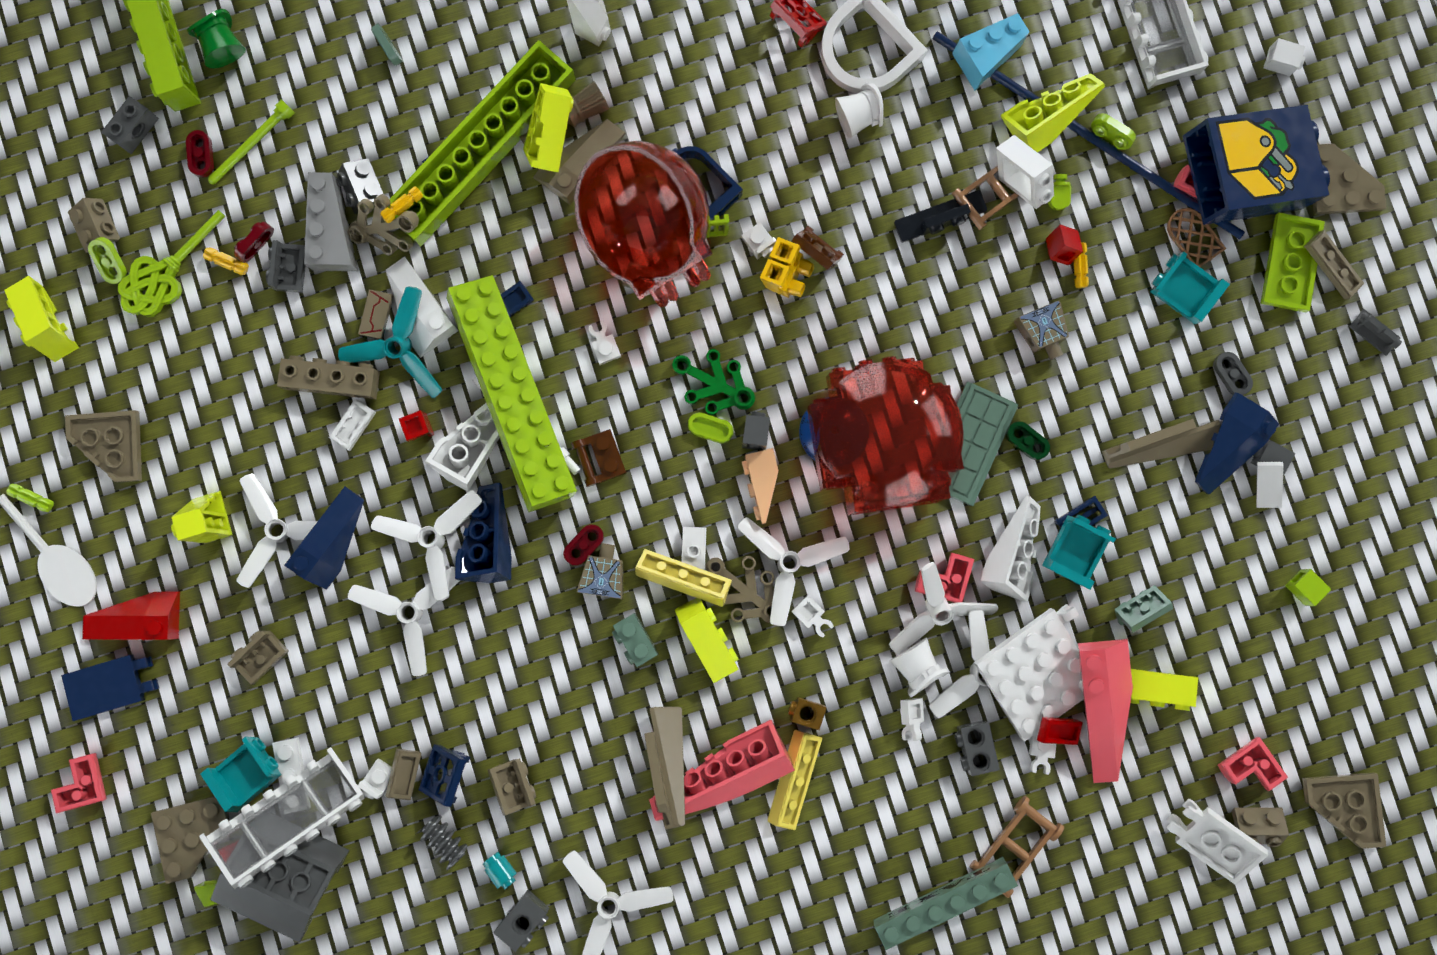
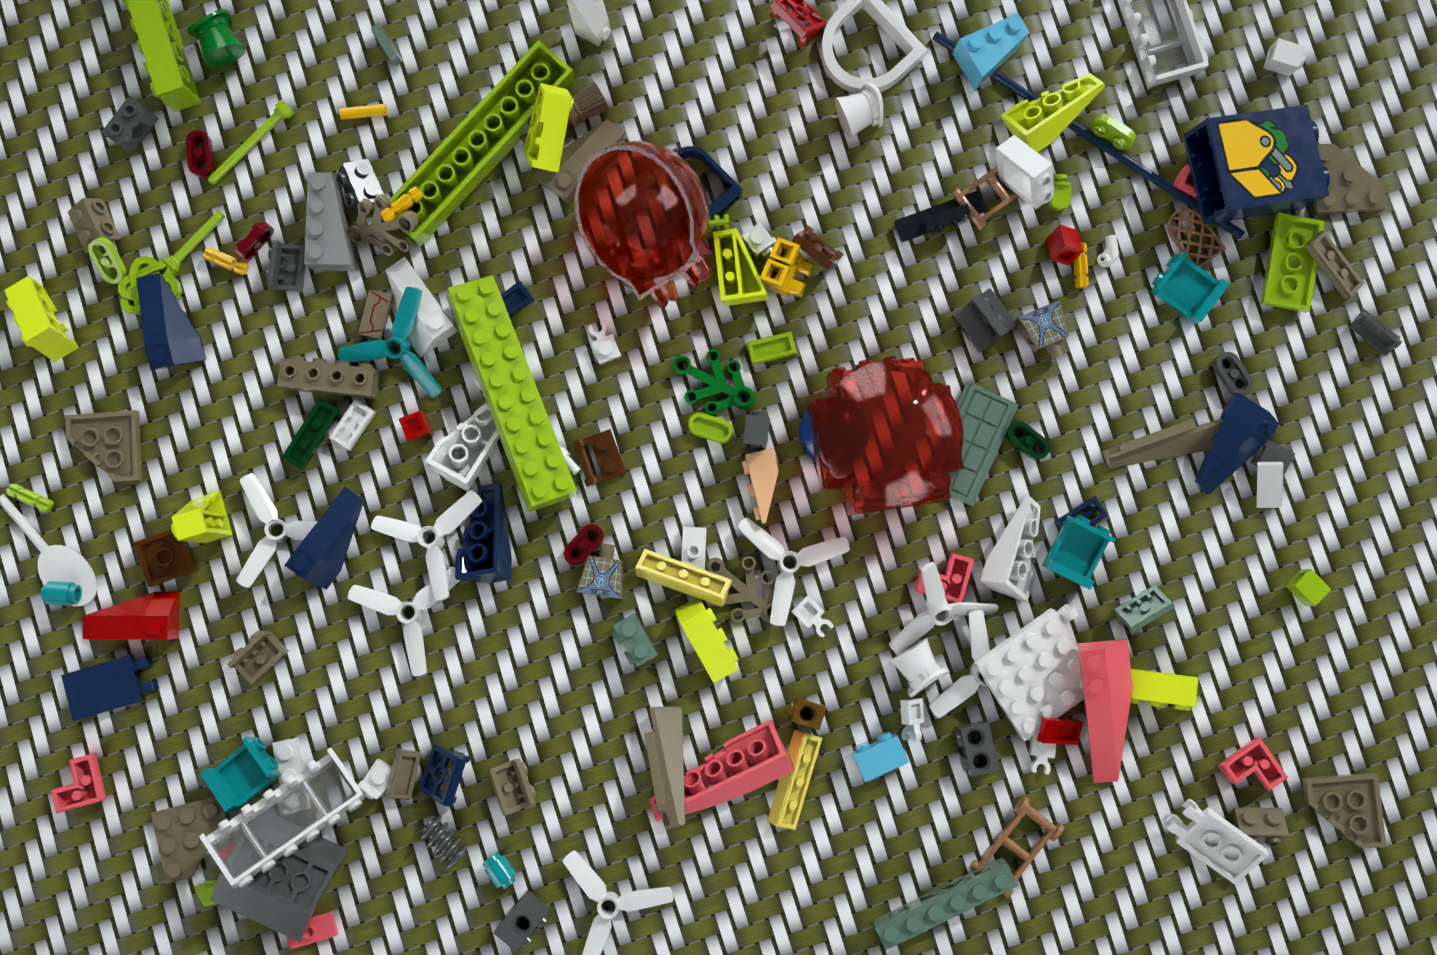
none -> teal brick [41,581,82,606]
none -> reddish brown plate [134,529,197,587]
none -> dark blue wedge [136,273,206,370]
none -> dark green plate [281,398,341,470]
none -> coral plate [286,910,339,950]
none -> yellow piece [339,104,388,120]
none -> neon yellow wedge [713,228,771,306]
none -> lime tile [746,331,797,366]
none -> medium azure brick [851,732,909,782]
none -> dark grey bracket [952,288,1018,353]
none -> white arm [1097,235,1119,268]

